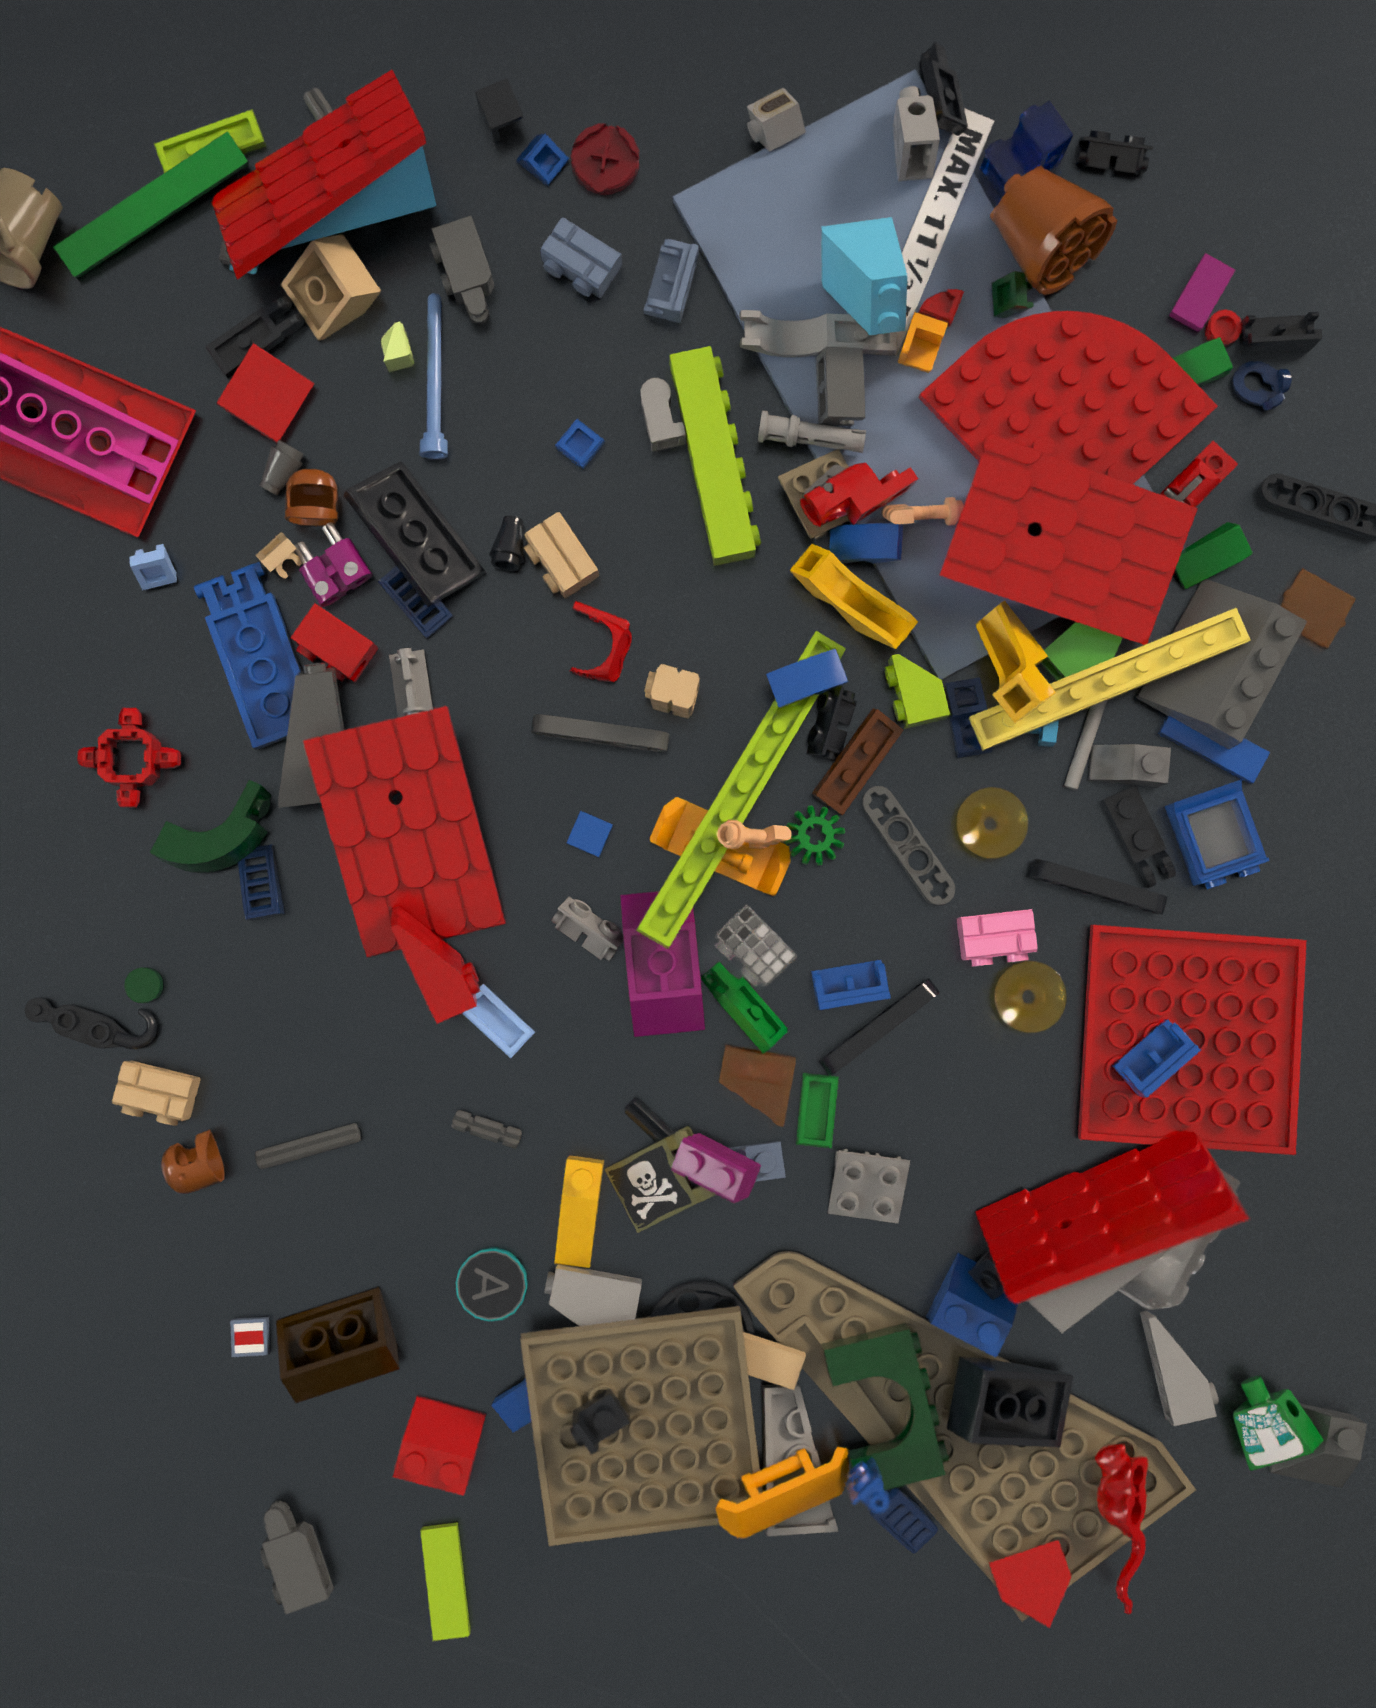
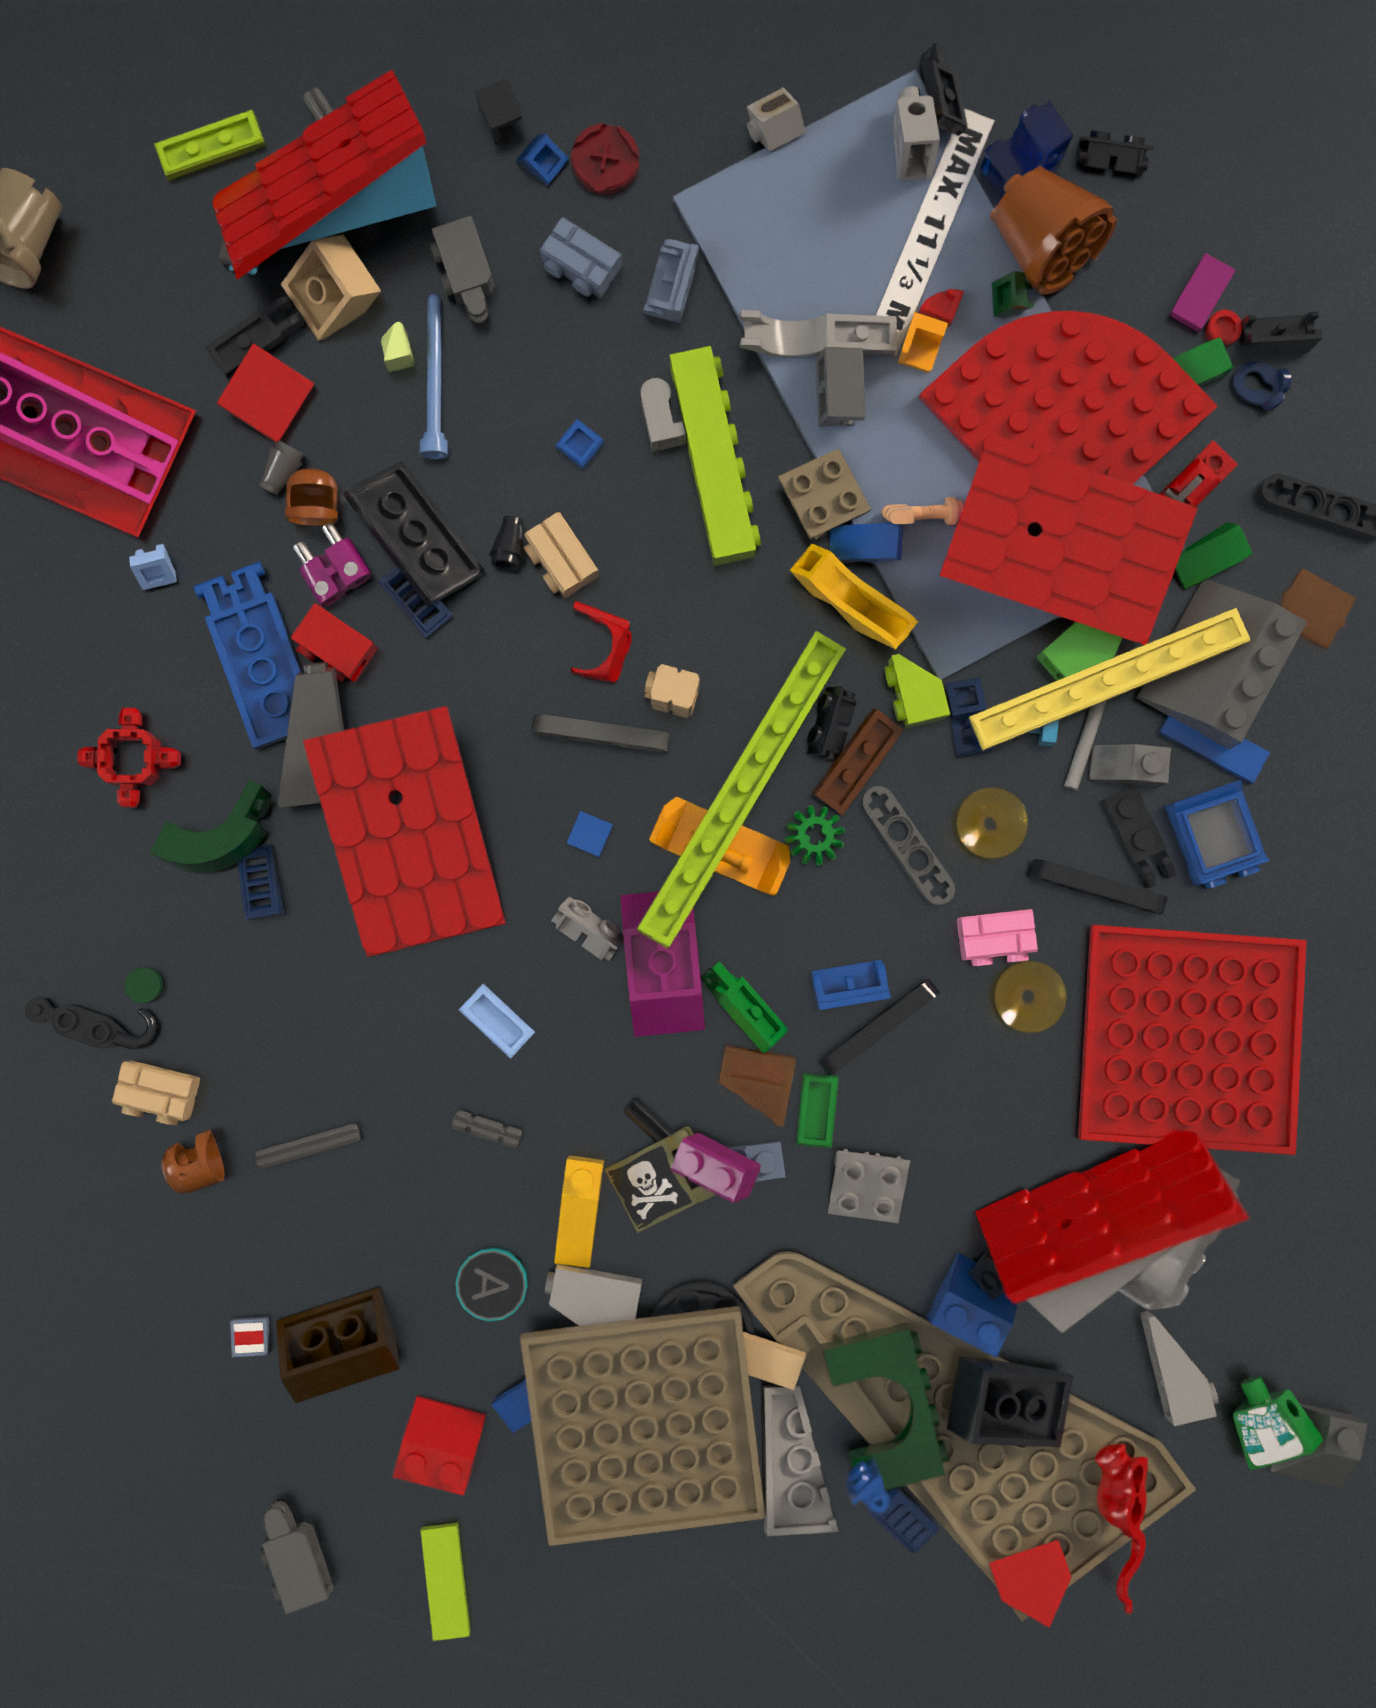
green tile [54,131,249,279] -> none
tan tile [255,532,302,579] -> none
light grey hinge [389,648,433,717] -> none
red slope [391,906,480,1024] -> none
black bracket [570,1388,630,1455] -> none
brick [714,904,798,987] -> none
light orange piece [715,1446,849,1538] -> none
light nougat hinge [717,820,792,849] -> none
light grey pin [758,410,866,453] -> none
blue slope [766,649,849,708] -> none
red plate [800,463,919,527] -> none
medium azure slope [821,217,908,335] -> none
yellow arch [976,600,1056,723] -> none
blue hinge [1112,1019,1201,1098] -> none

